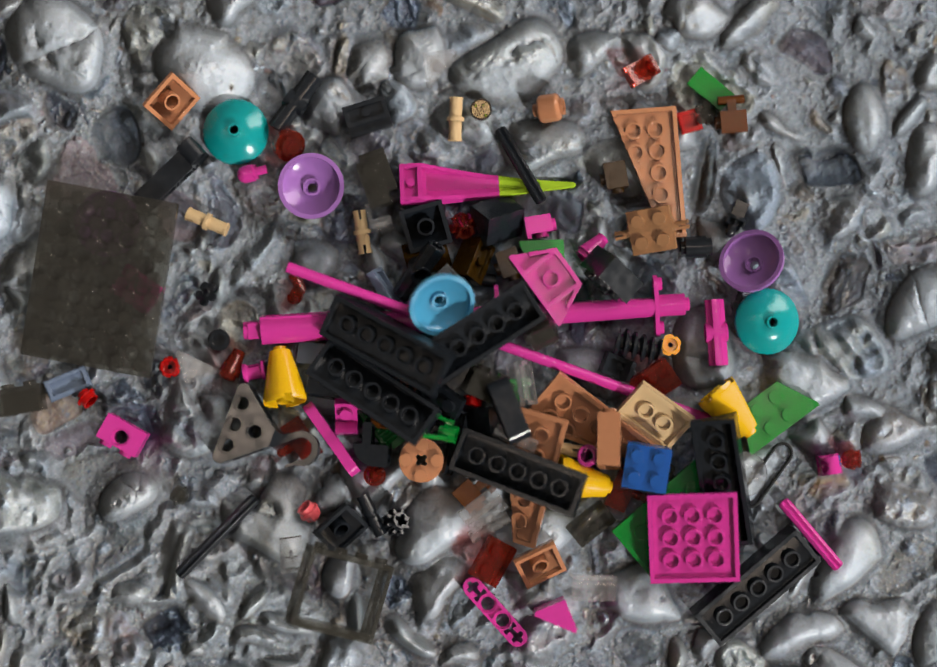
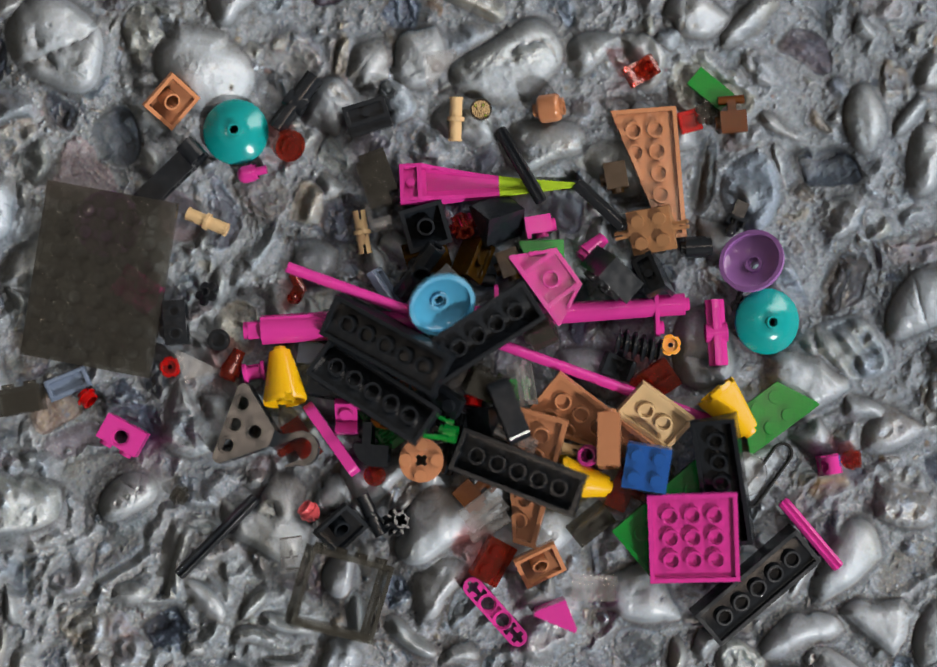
medium lavender dish [278,153,344,219] -> none
none -> black brick [162,299,191,346]
none -> black axle [573,179,627,231]
none -> black panel [631,250,675,299]

